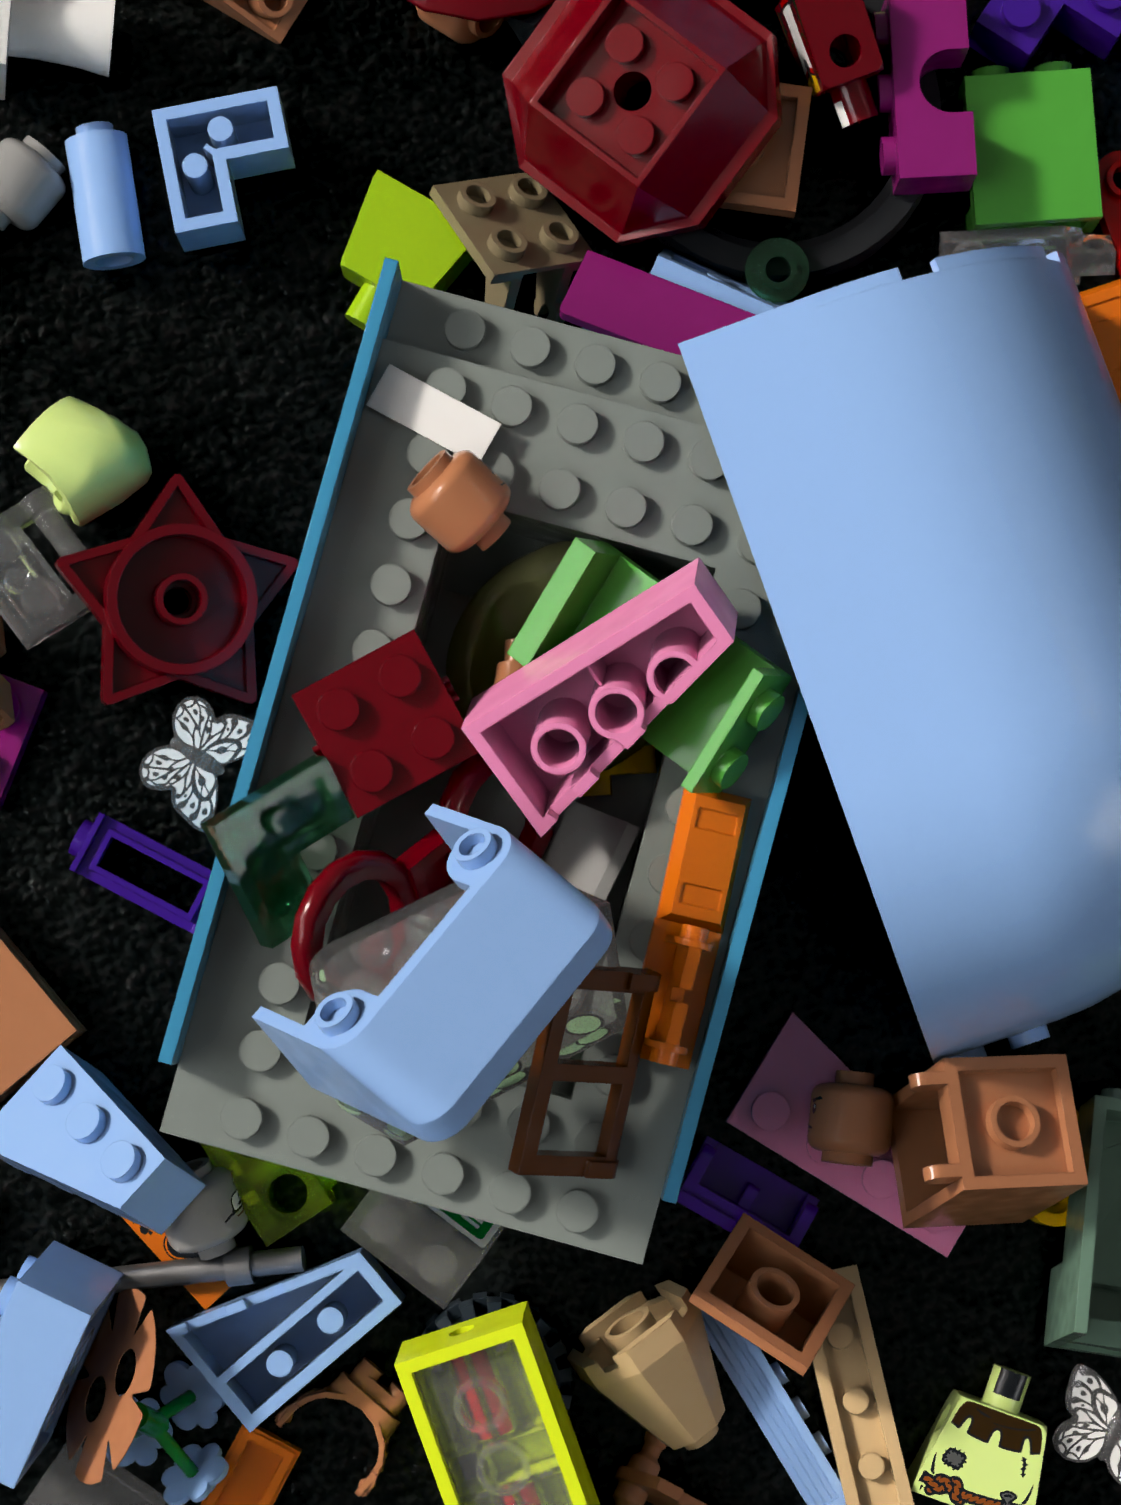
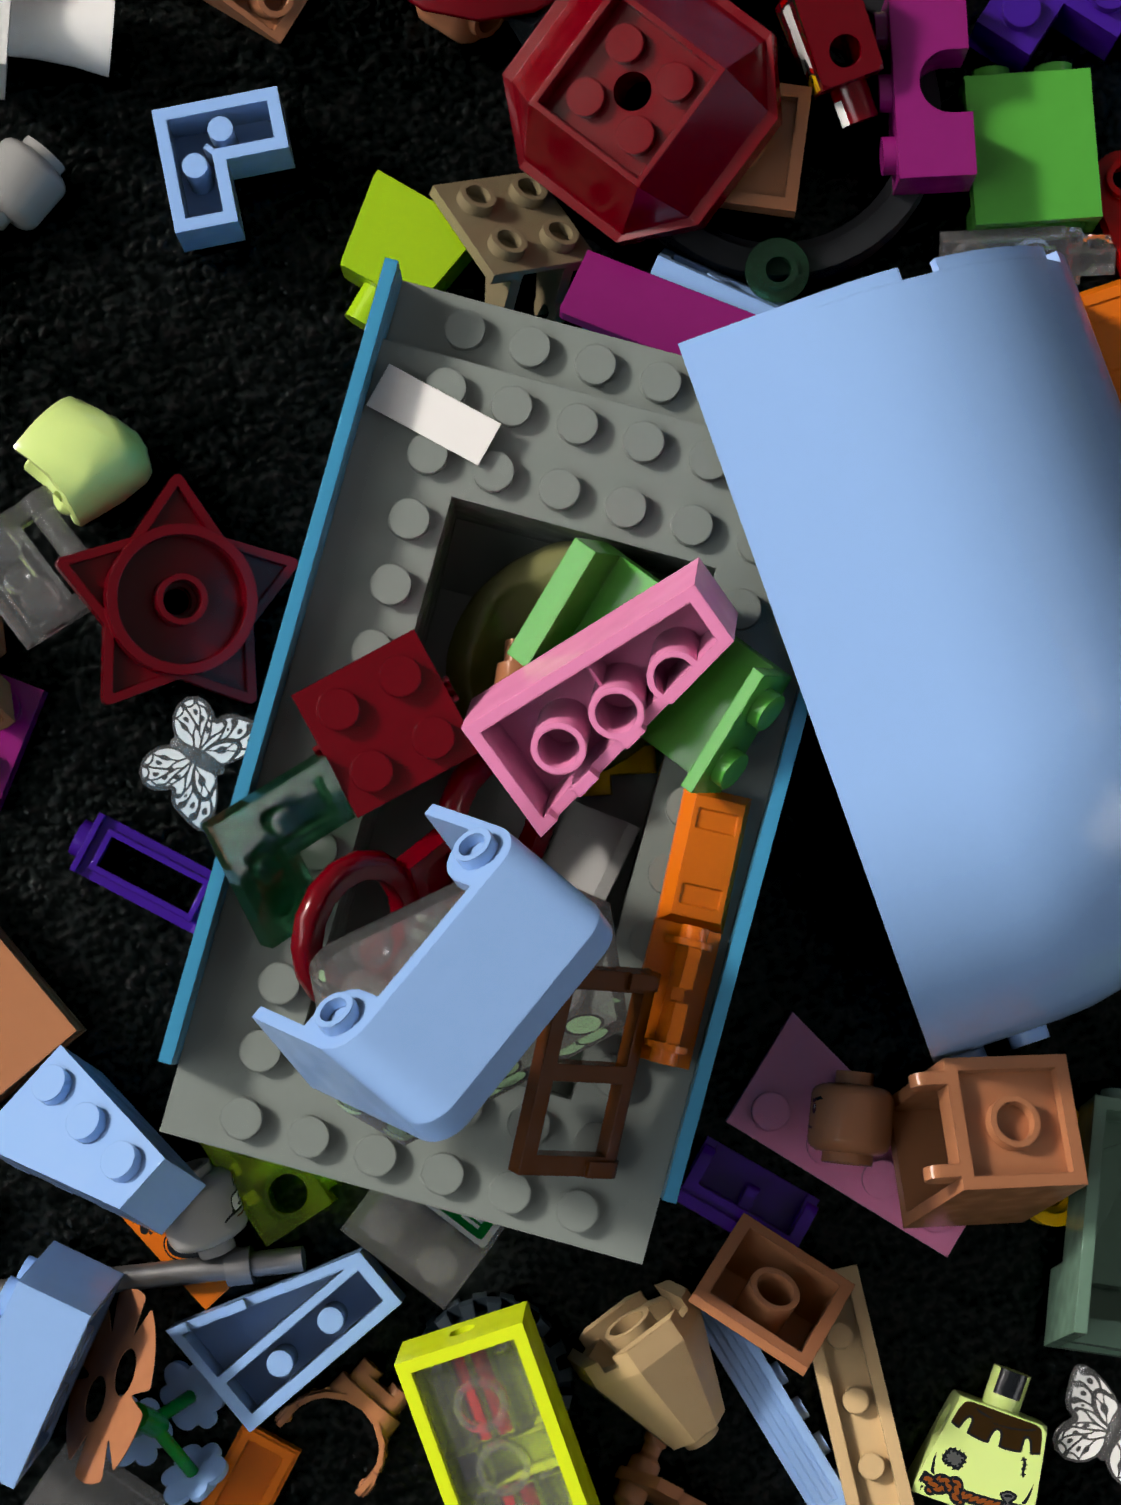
light blue brick [64,121,146,270] -> none
nougat head [407,449,511,553] -> none

